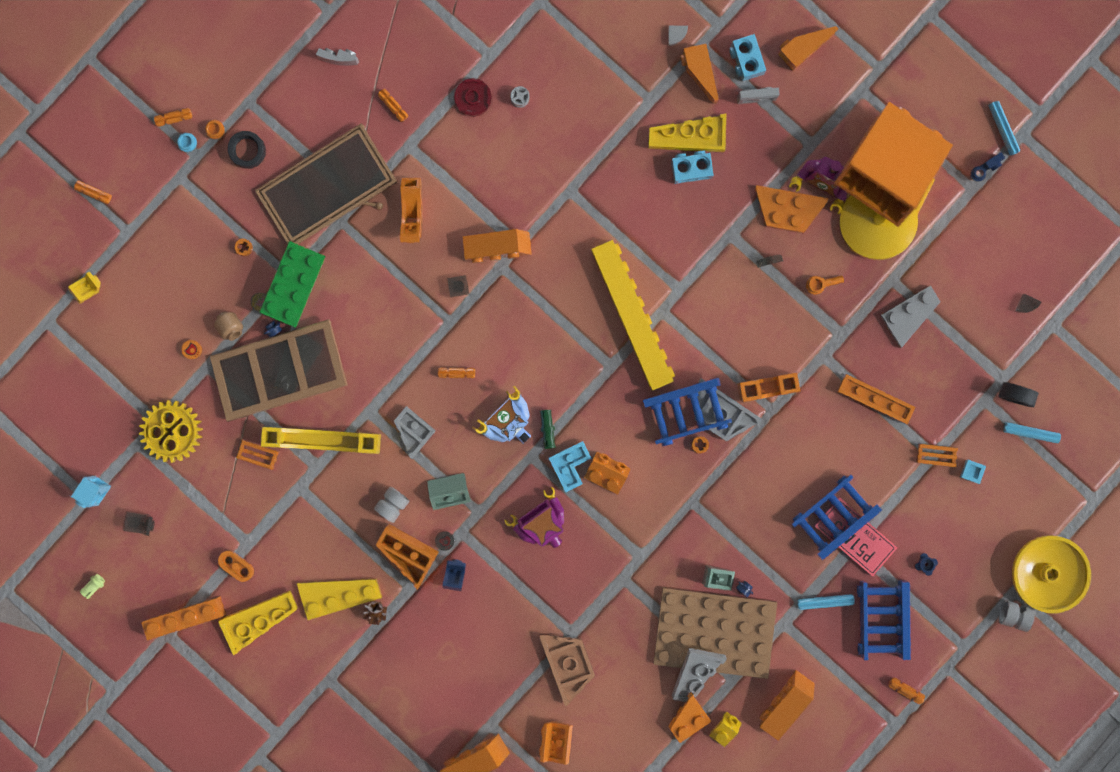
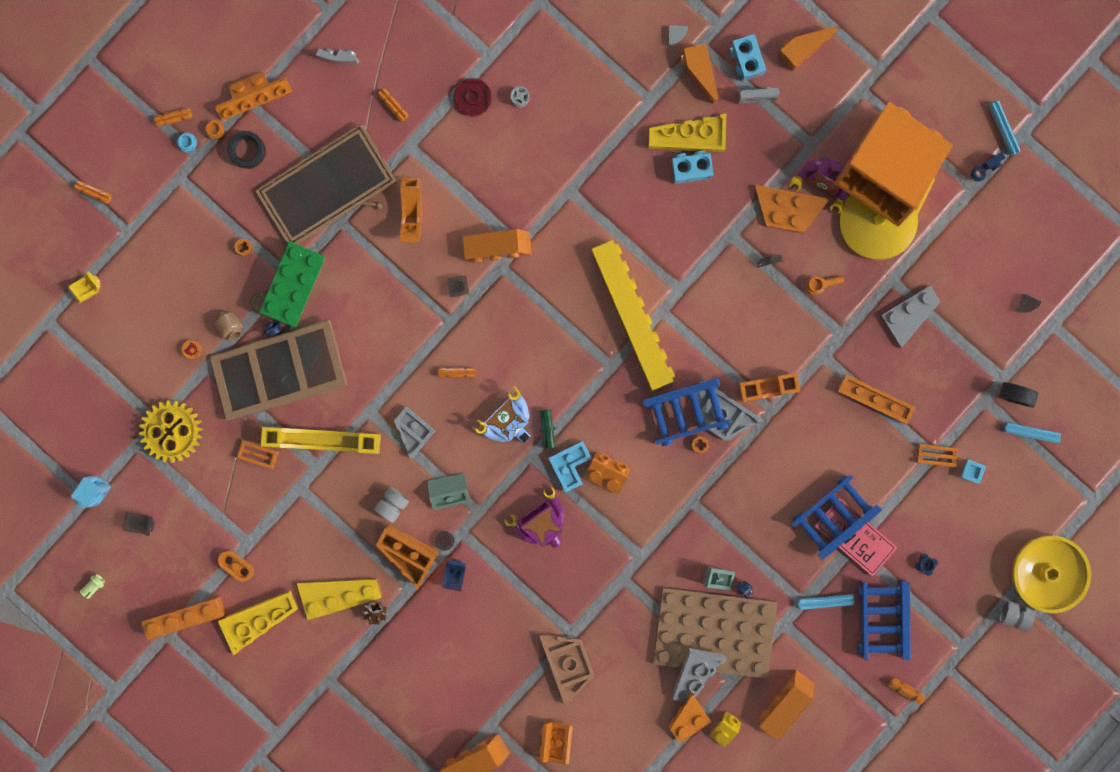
none -> orange bracket [215,71,292,120]

